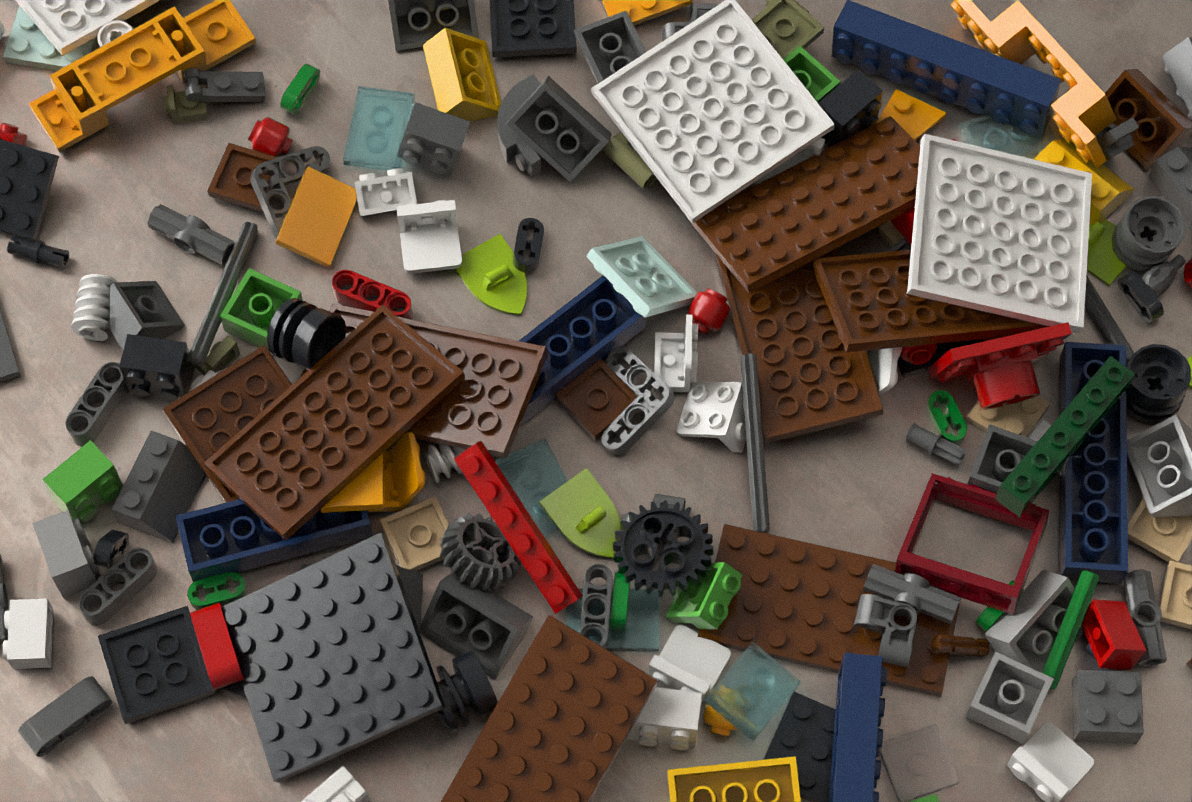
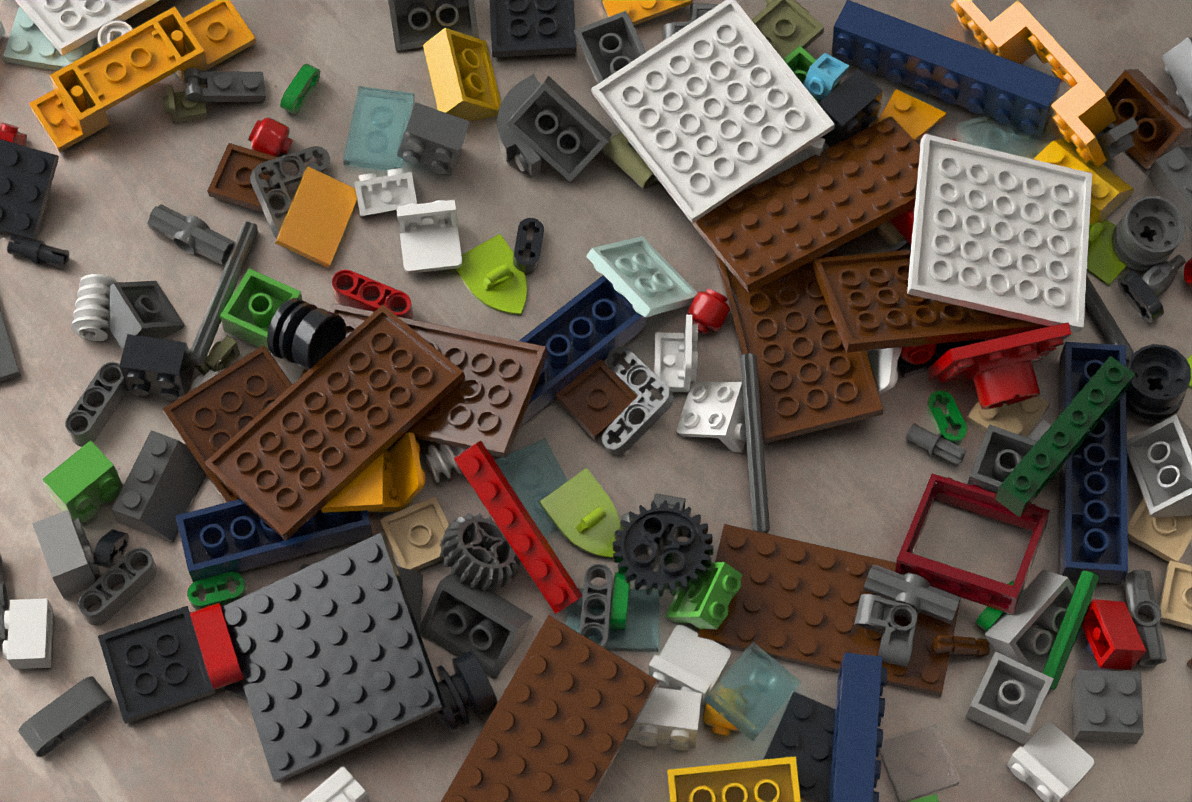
none -> medium azure bracket [803,53,849,100]

